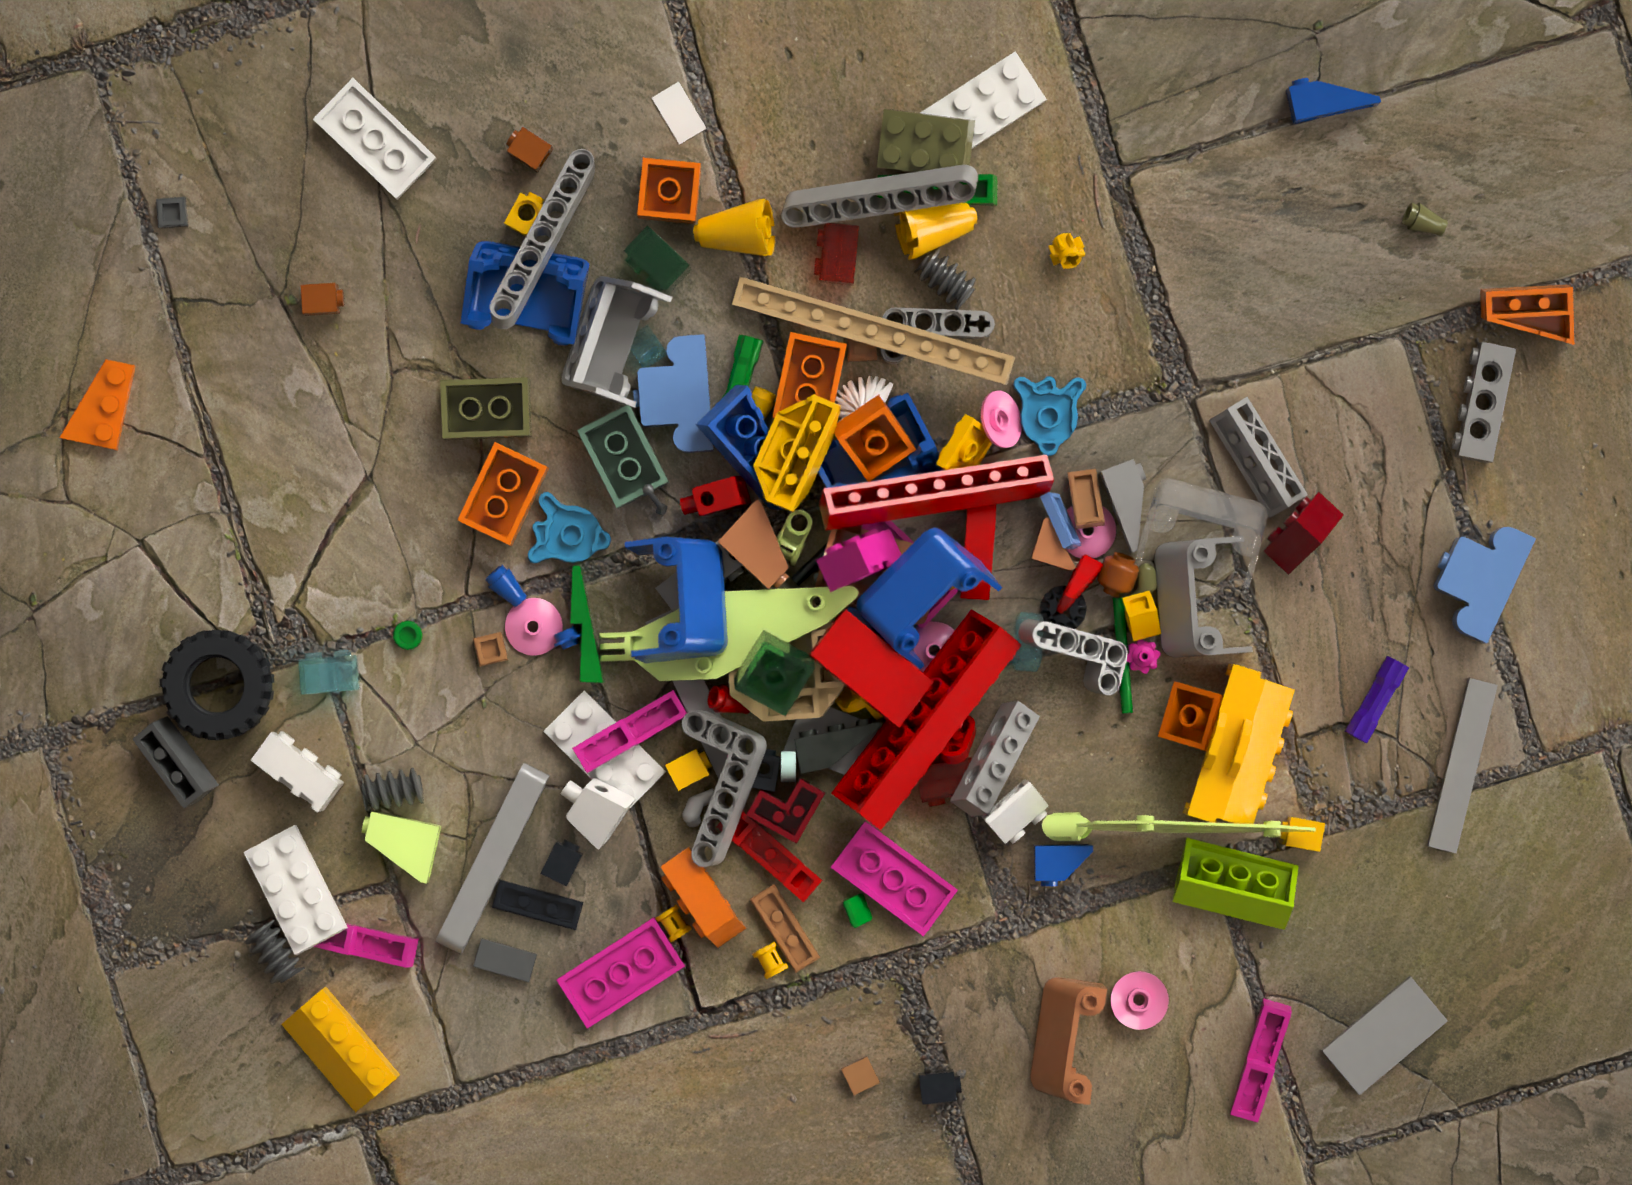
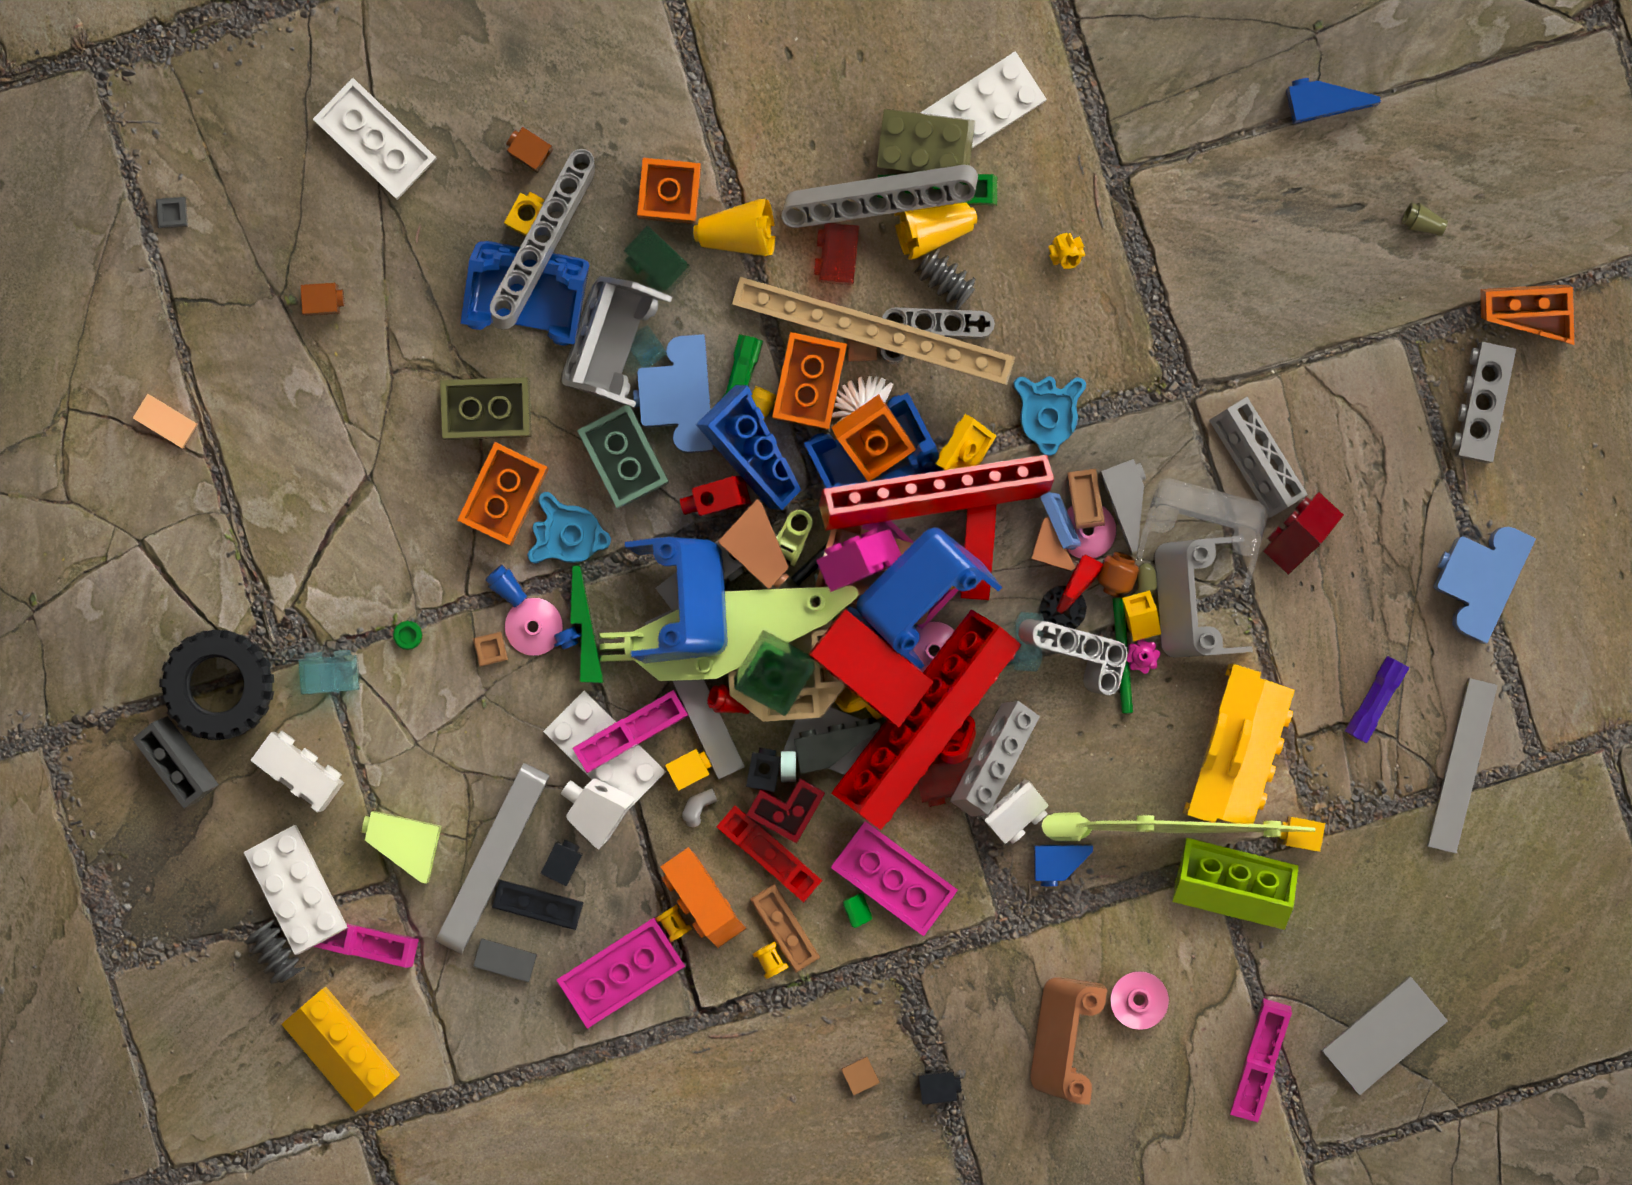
orange wing [59,359,136,450] -> none
dark grey piece [362,768,424,811] -> none
dark grey hinge [642,484,667,515] -> none
white sticker [652,82,707,145] -> none
light grey beam [682,710,767,867] -> none
yellow wedge [753,395,841,512] -> none
bright pink dish [981,391,1022,448] -> none
orange brick [1158,681,1223,751] -> none
none -> light nougat tile [133,394,198,448]

